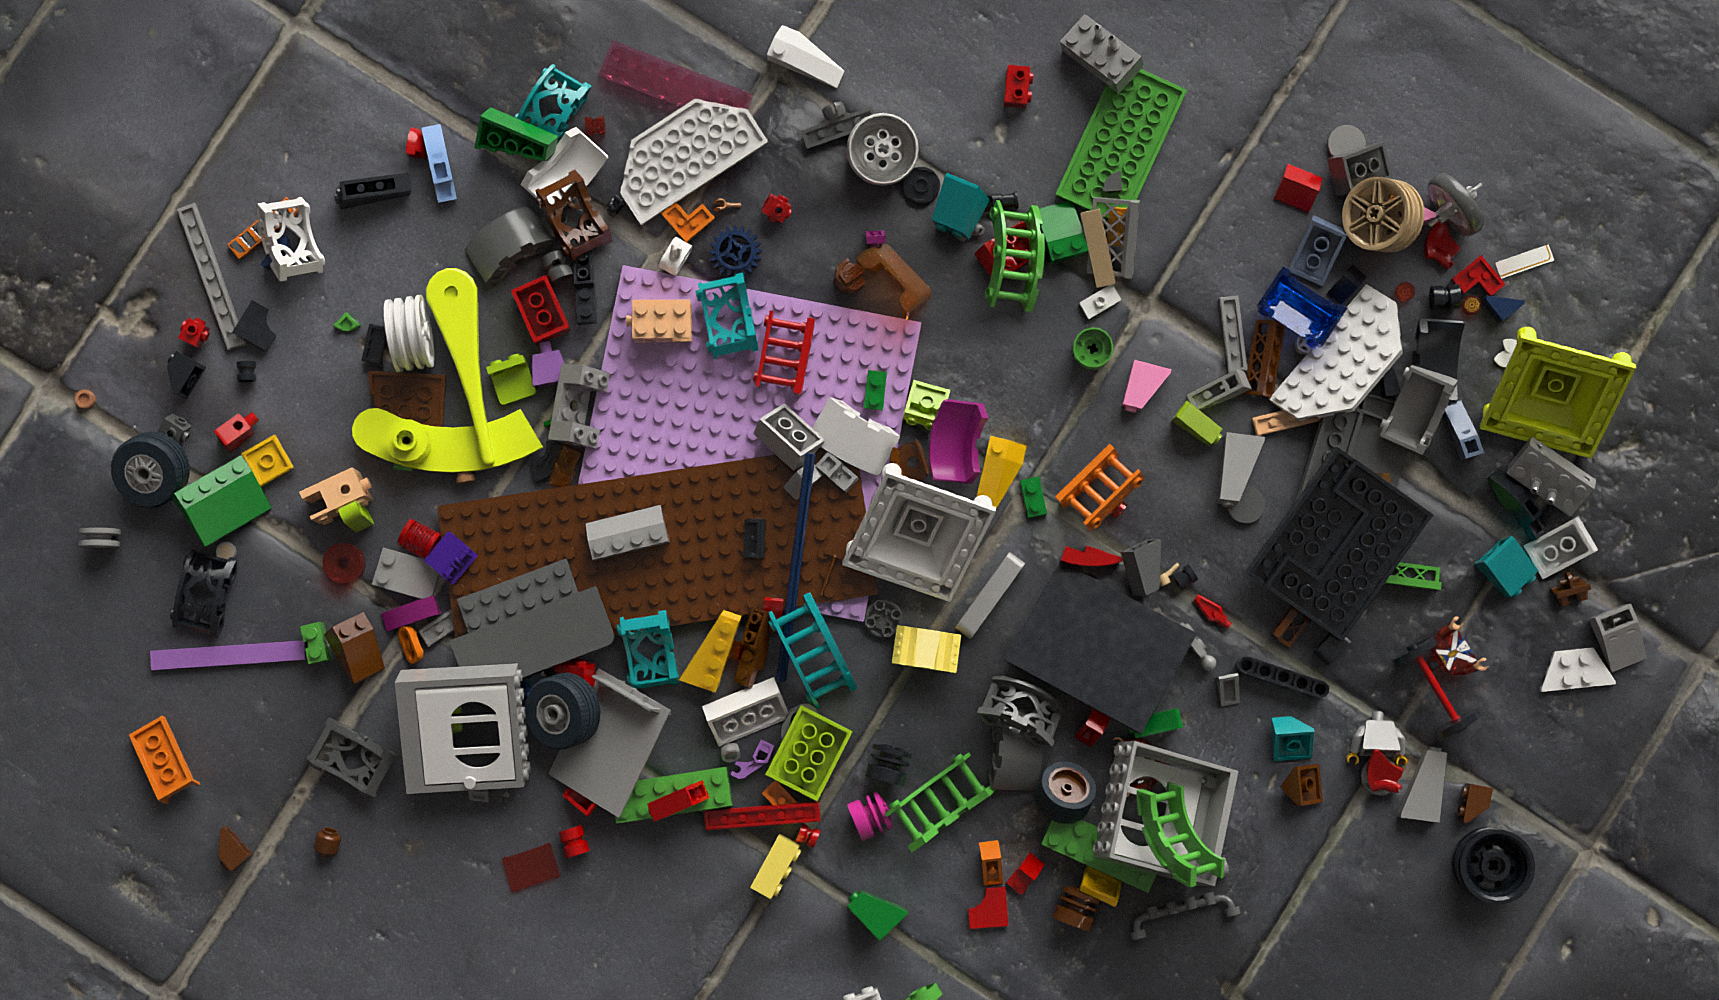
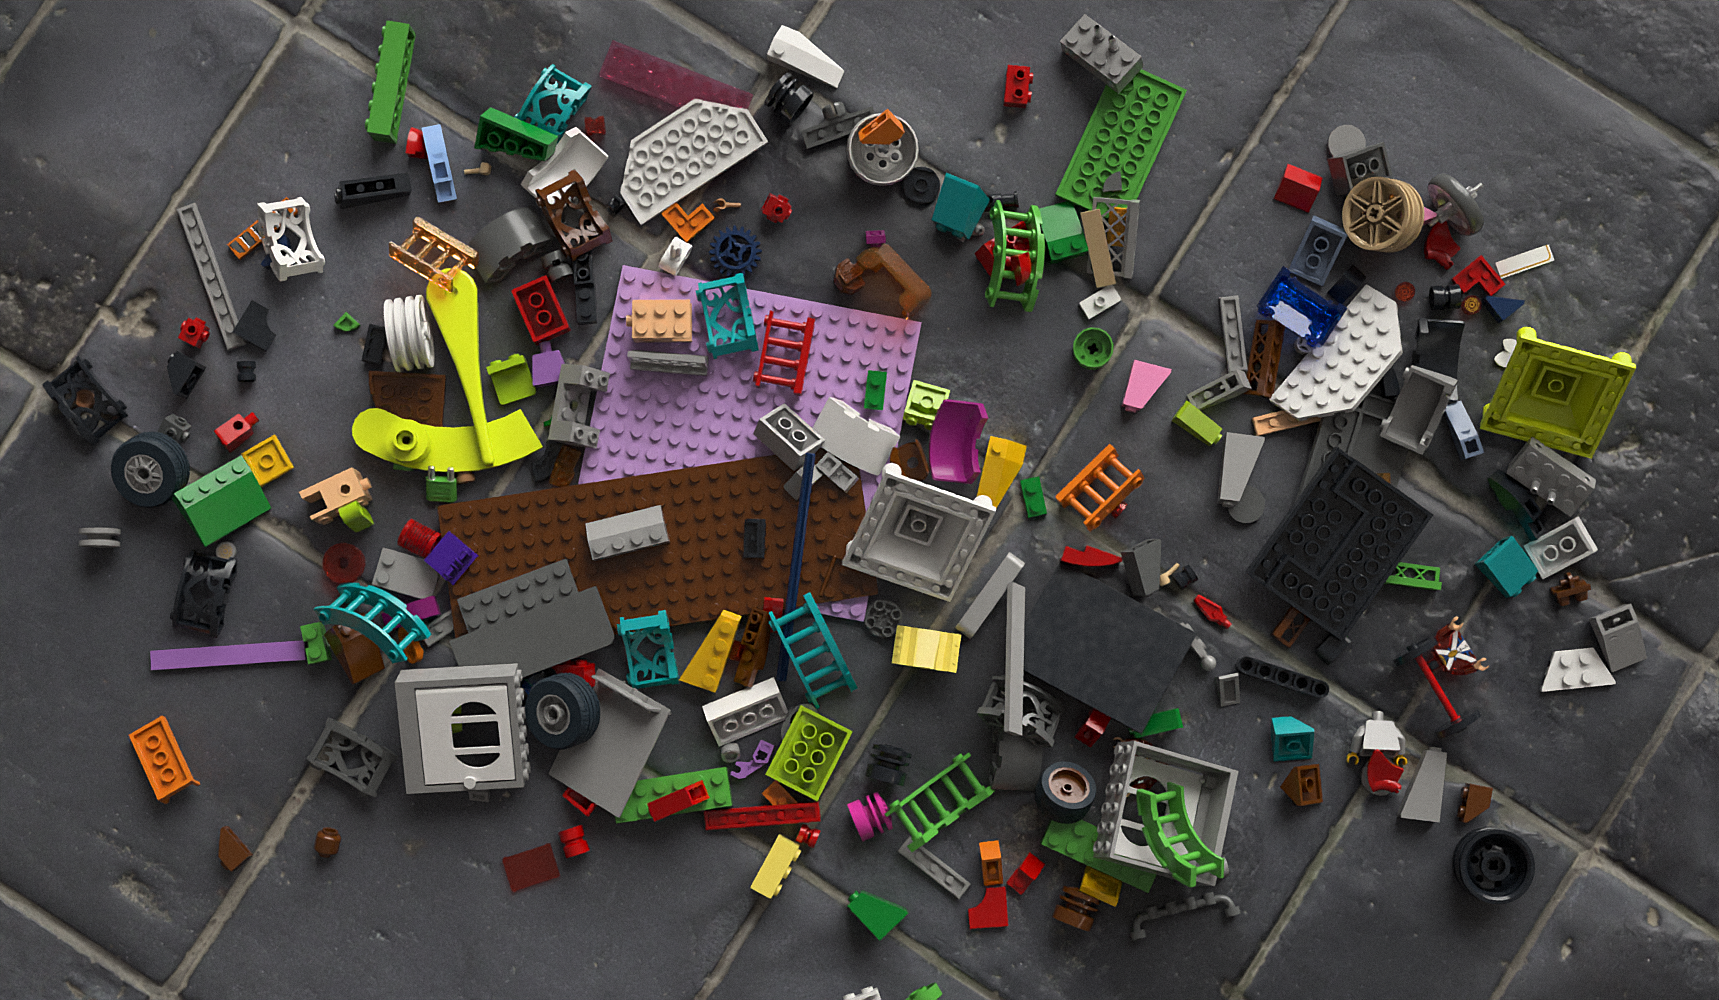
none -> black fence [42,356,129,446]
none -> teal fence [314,582,432,664]
none -> bright green brick [365,21,416,144]
none -> clear orange fence [389,216,479,293]
none -> bright green piece [426,466,457,502]
none -> tan hand [464,162,492,175]
none -> light grey fence [627,350,709,376]
none -> black wheel [764,73,814,124]
none -> orange slope [858,109,904,145]
none -> light grey tile [898,836,971,899]
none -> light grey tile [1004,582,1025,736]
none -> red brick [1010,252,1032,286]

